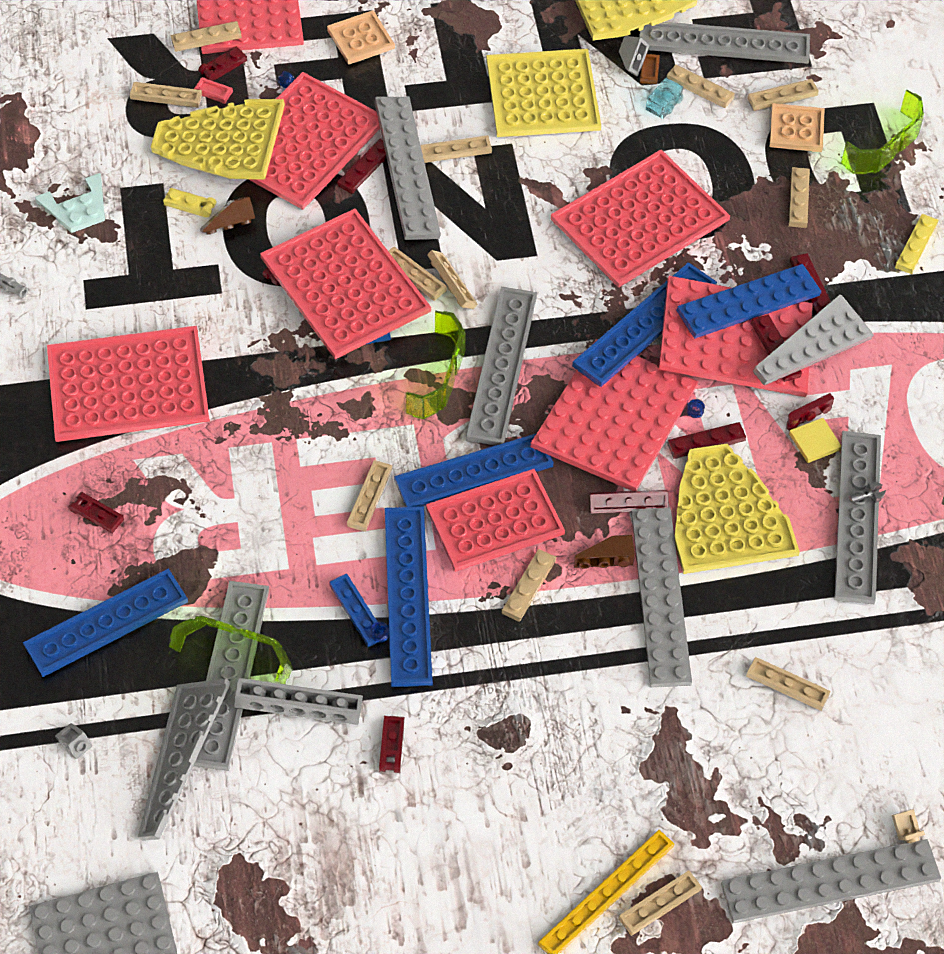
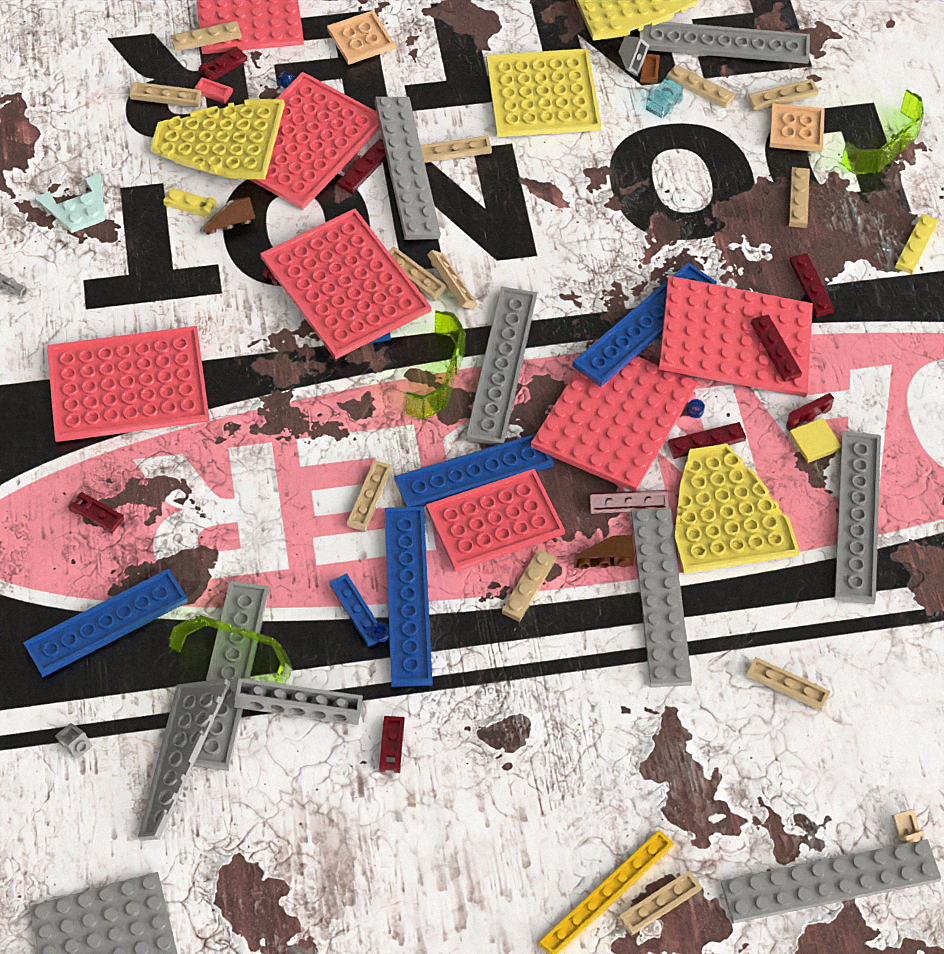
coral plate [551,150,730,288] -> none
blue plate [676,264,821,339] -> none
light grey wing [753,295,874,385] -> none
flat silver bar [849,482,886,503] -> none

